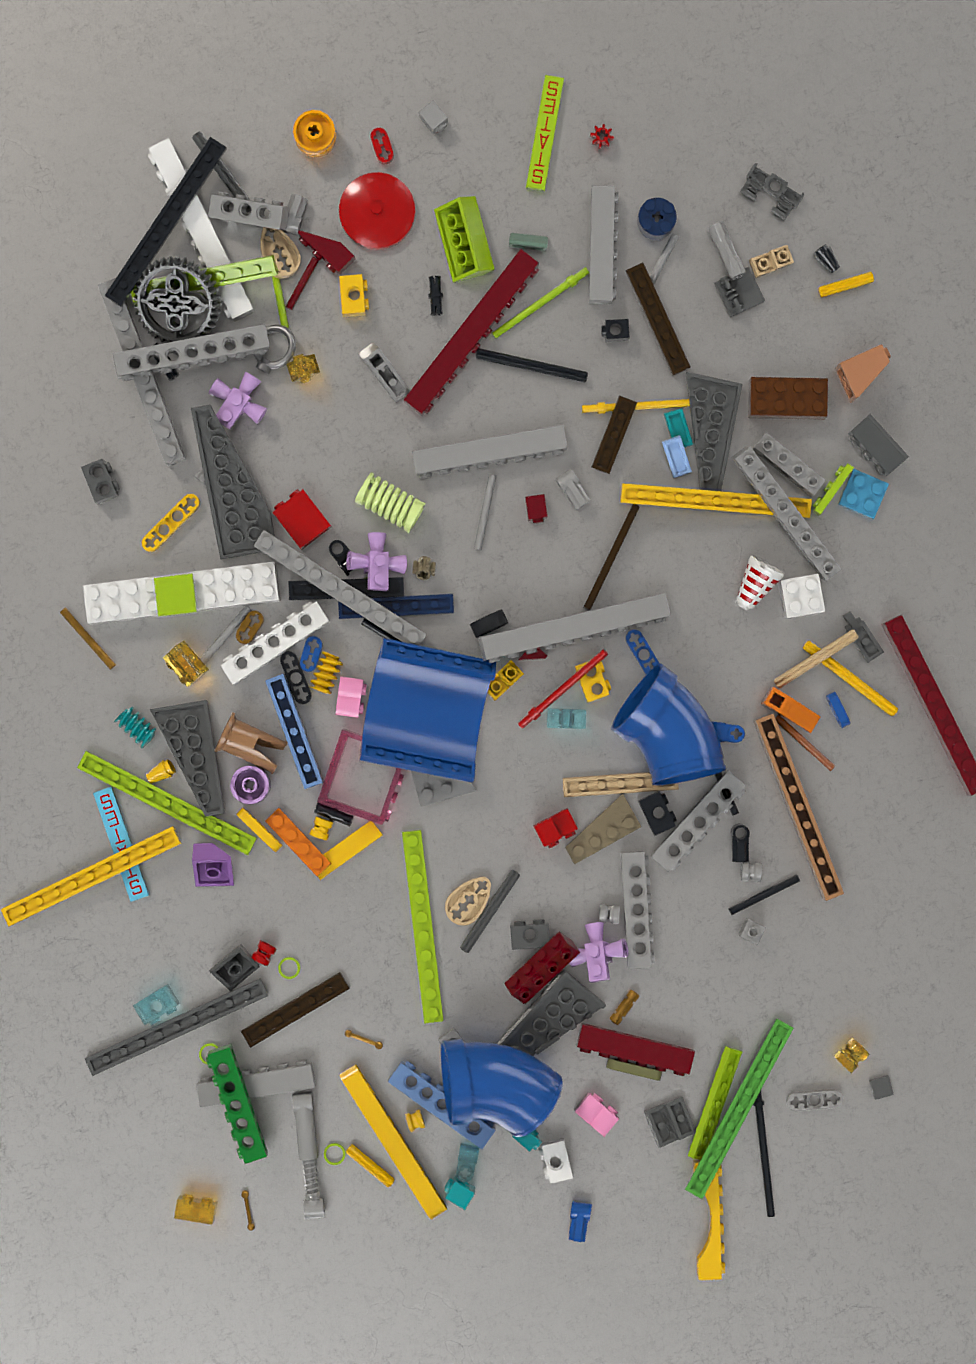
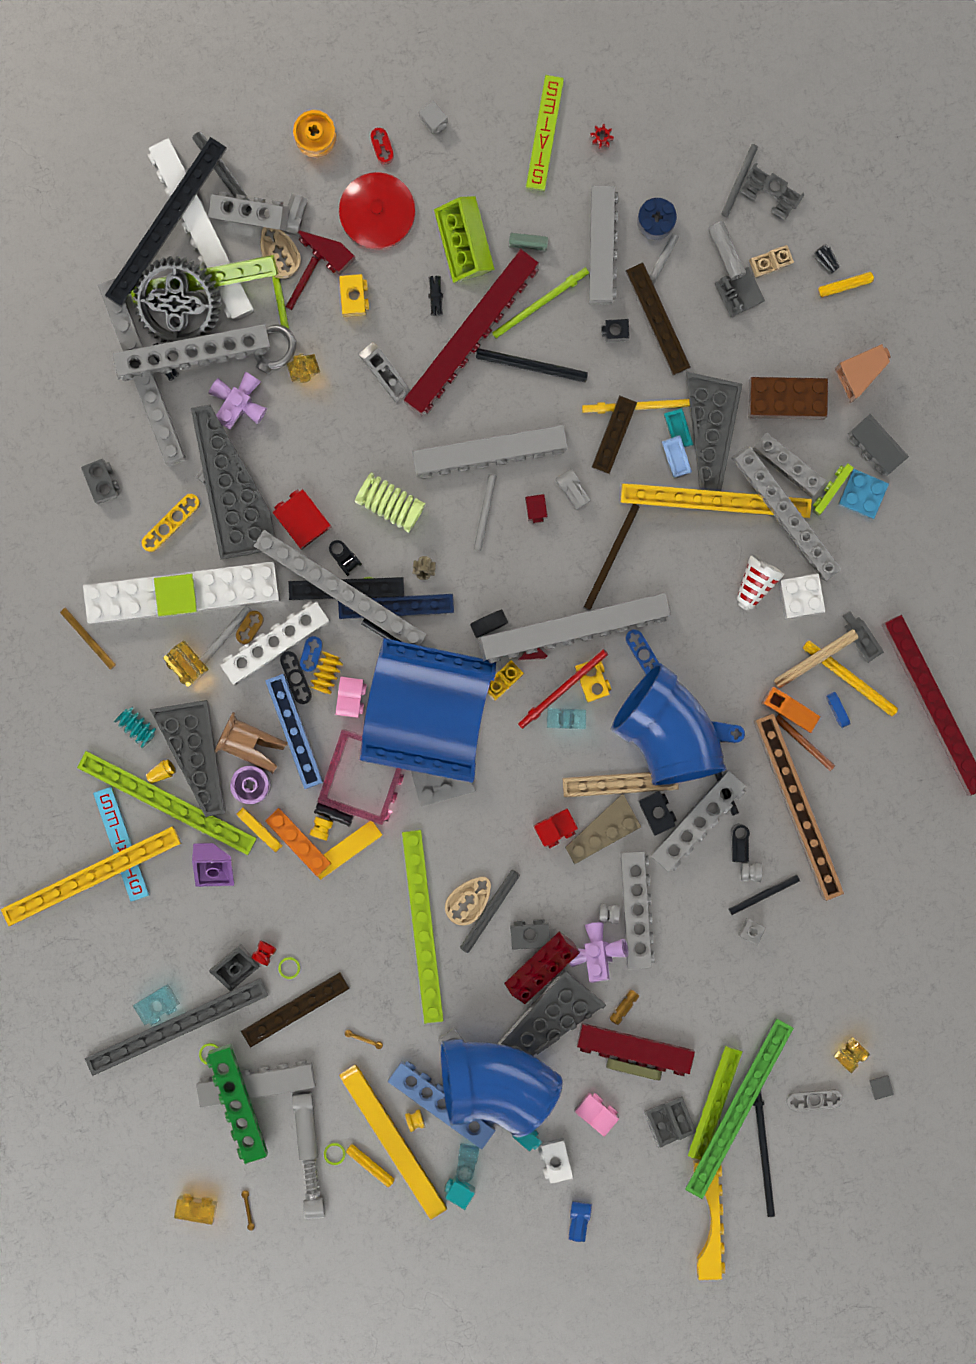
lavender brick [346,532,407,591] -> none
none -> dark grey bar [721,144,758,217]

